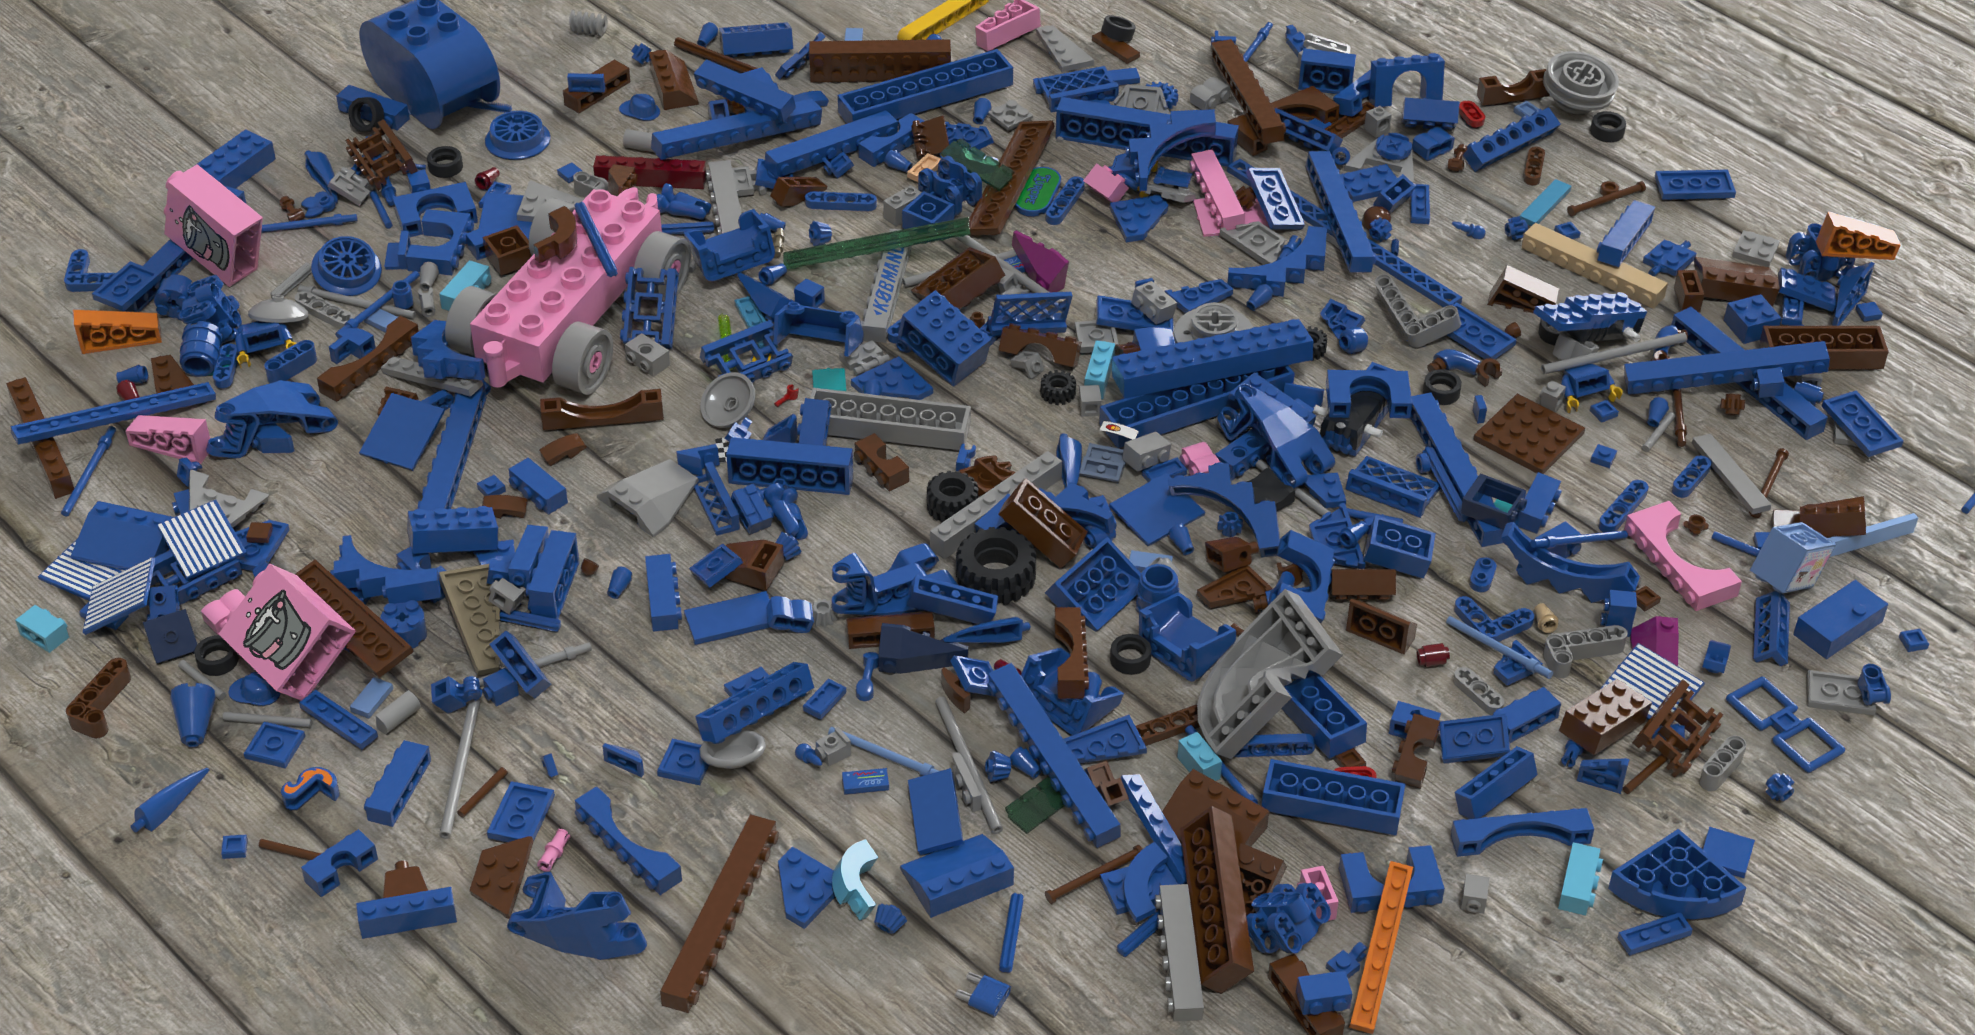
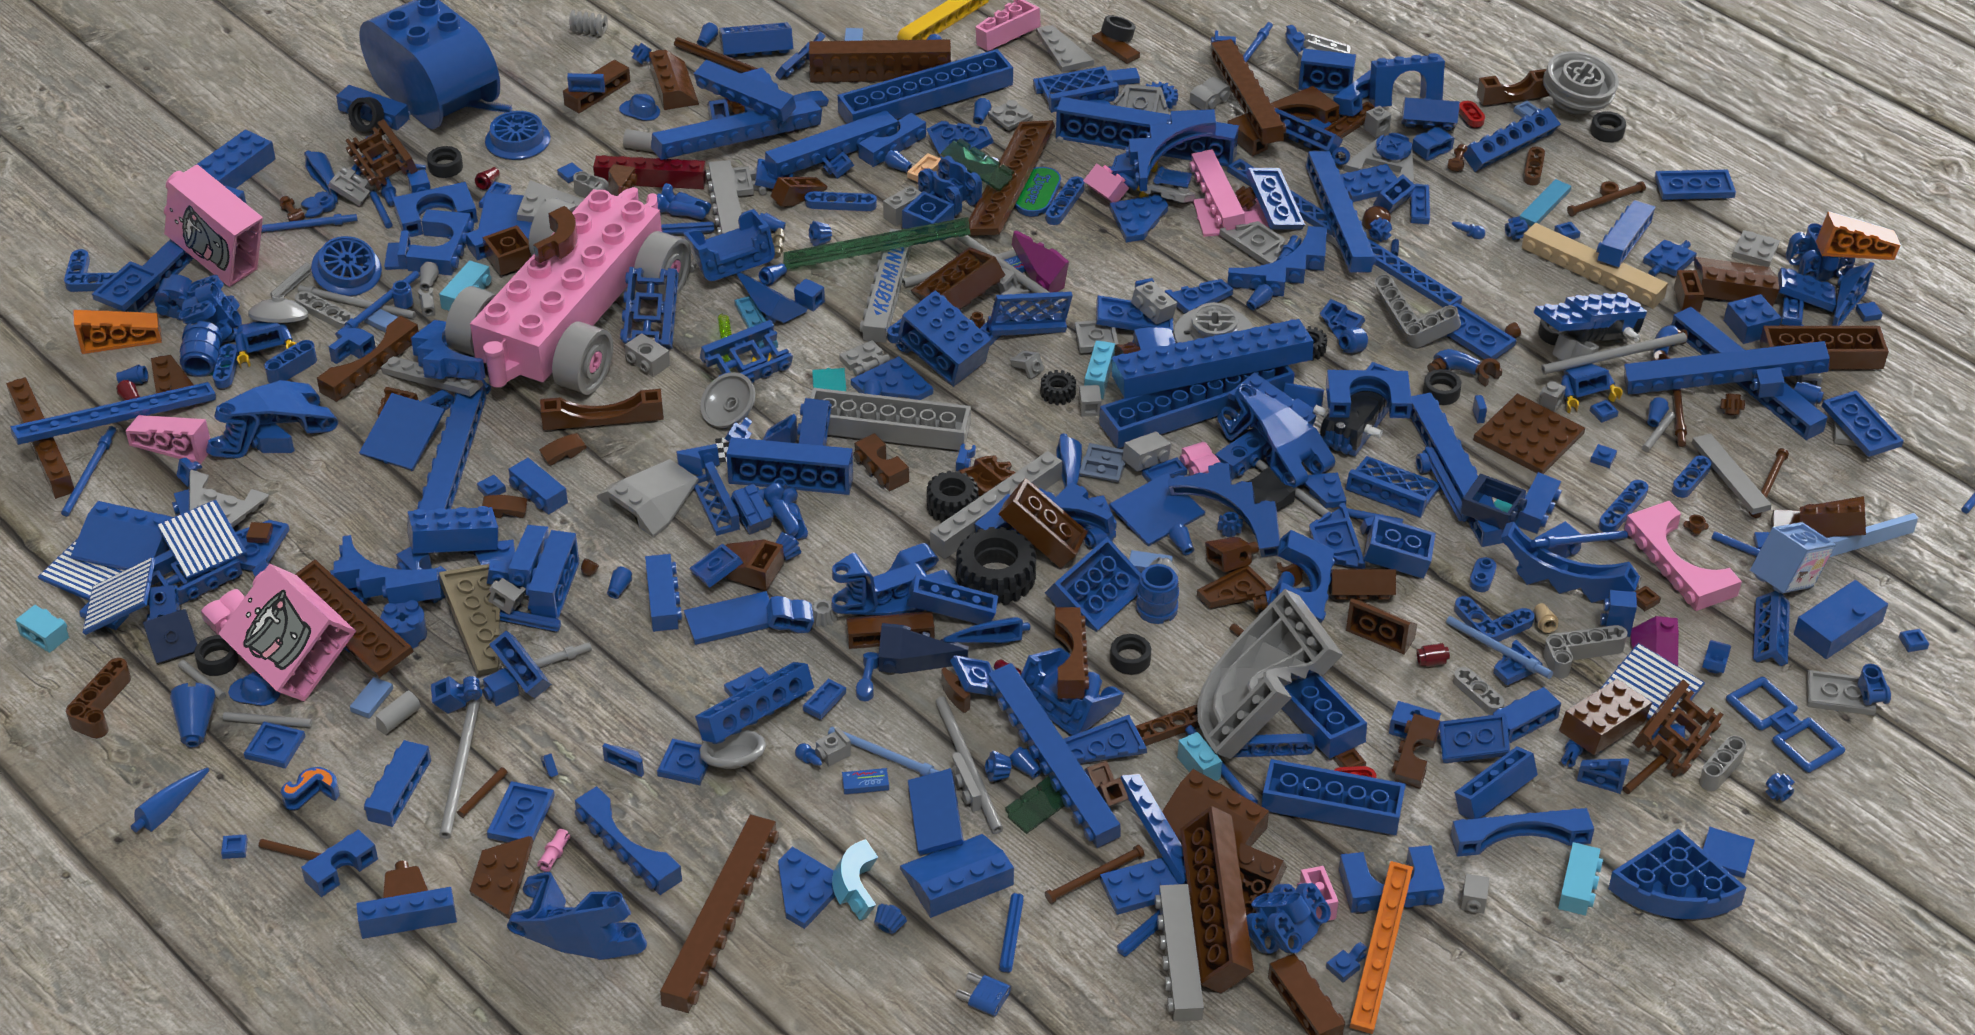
blue plate [299,690,378,750] -> none
blue axle [574,202,618,277] -> none
blue windscreen [773,302,864,357] -> none
red hand [774,384,799,407] -> none
reddish brown hinge [911,115,950,160] -> none
reddish brown arch [999,323,1082,367] -> none
white sticker [1100,421,1138,440] -> none
blue tile [1124,842,1168,923] -> none
blue windscreen [1139,592,1236,682] -> none
blue brick [1296,971,1352,1015] -> none
blue cone [1339,521,1369,547] -> none
reddish brown wedge [1487,265,1559,313] -> none
blue plate [1617,913,1693,956] -> none

